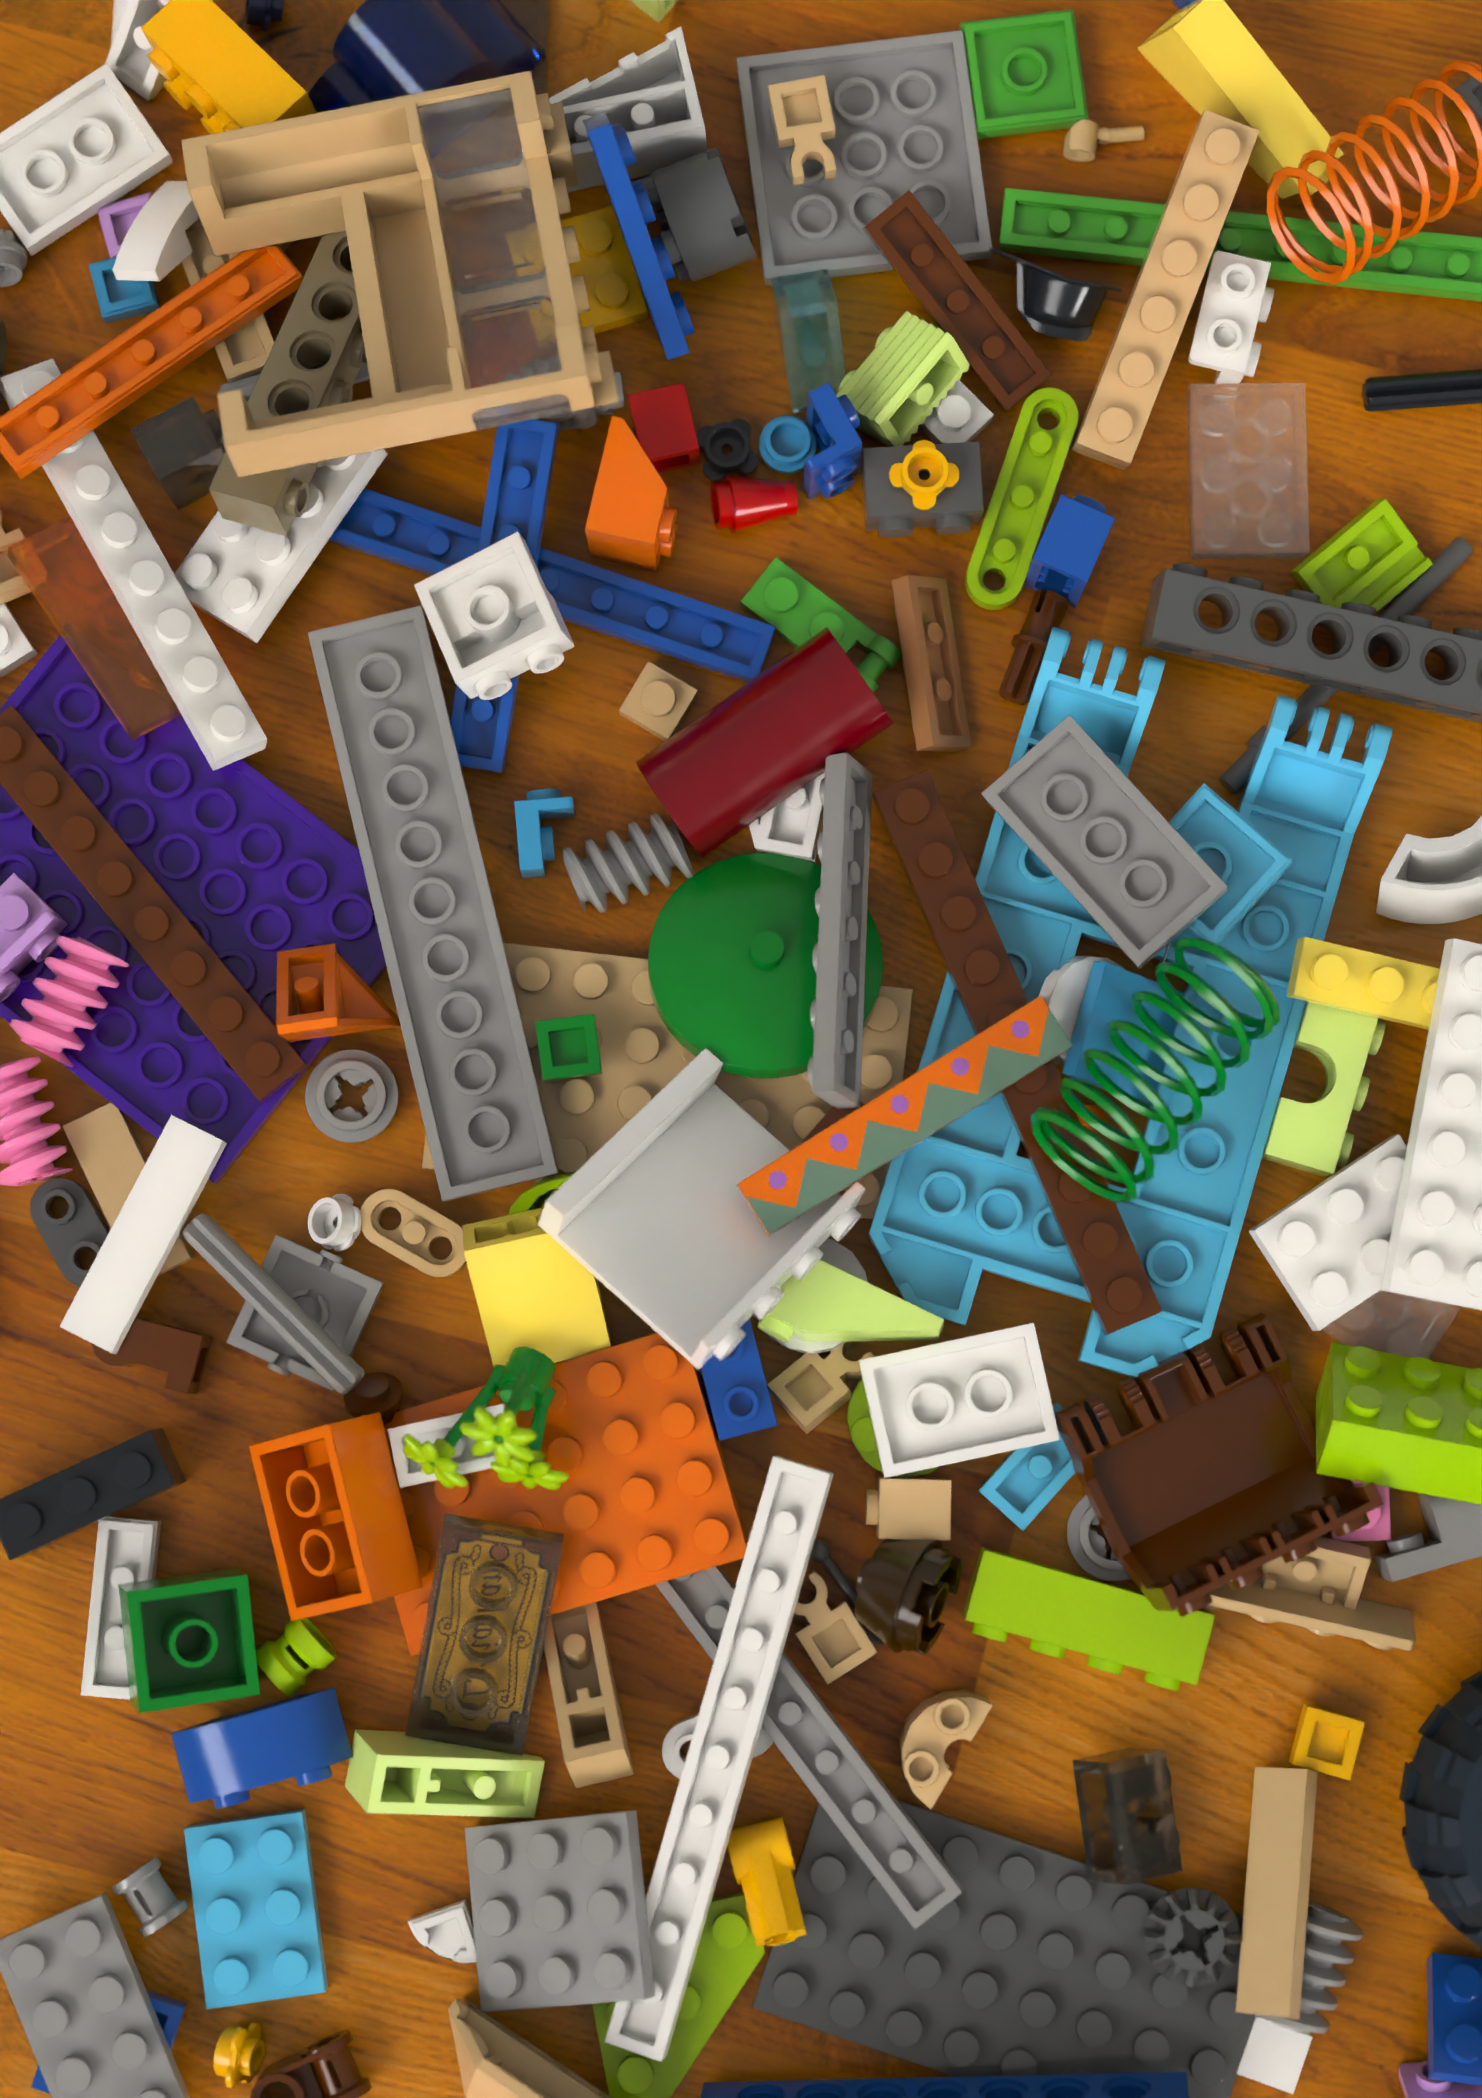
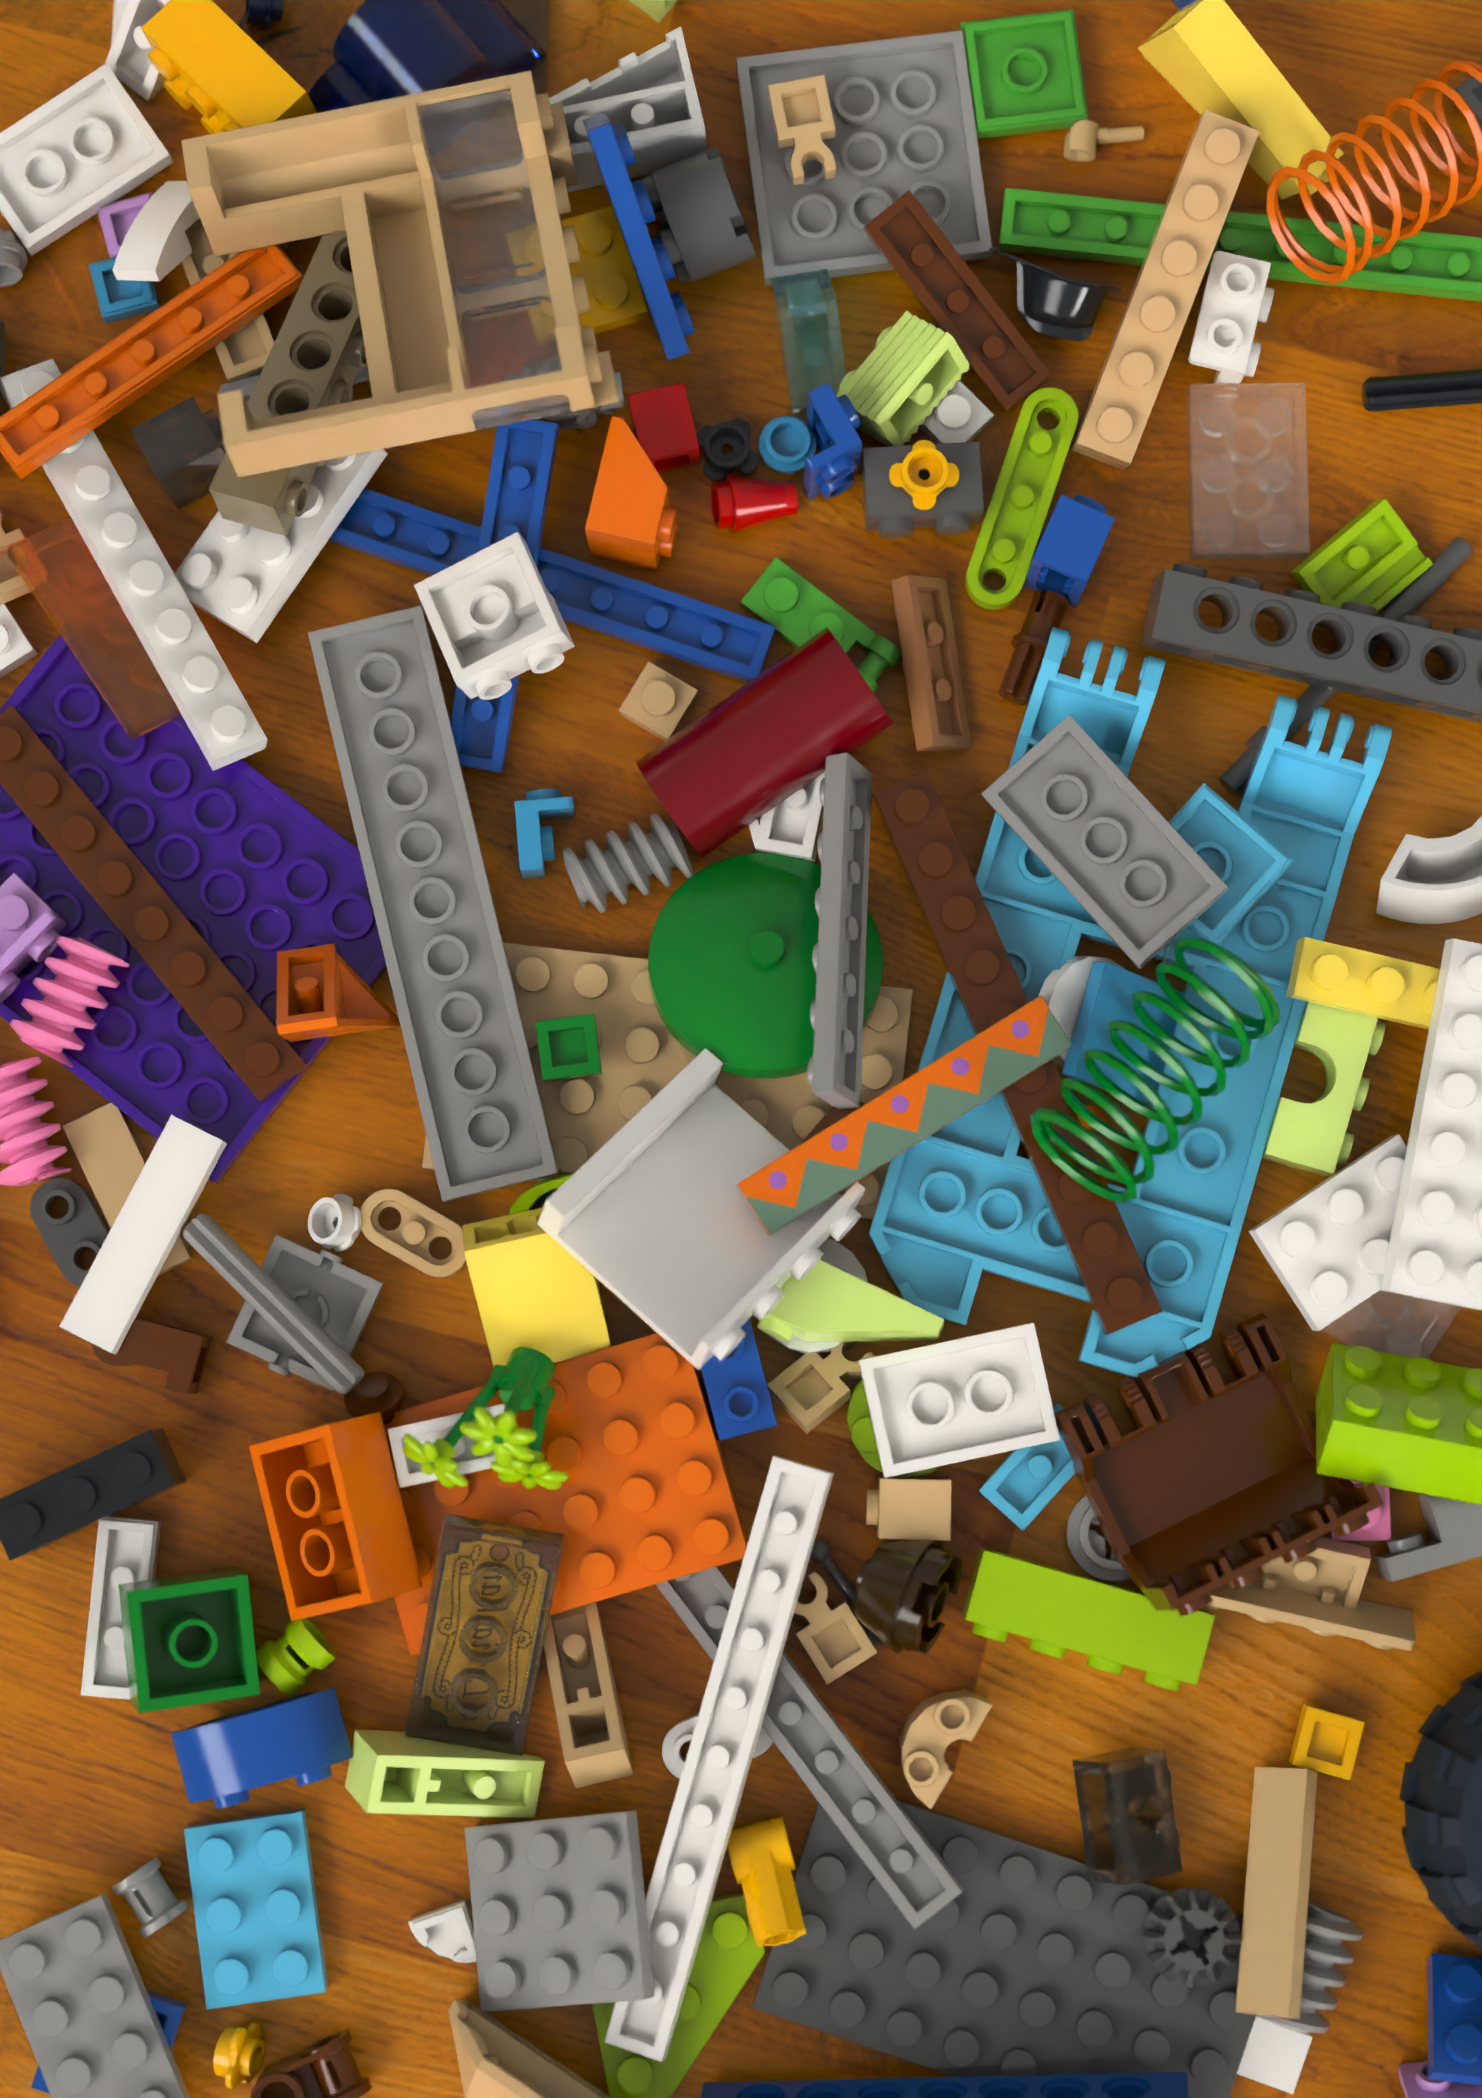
light grey gear [305,1049,400,1143] -> none

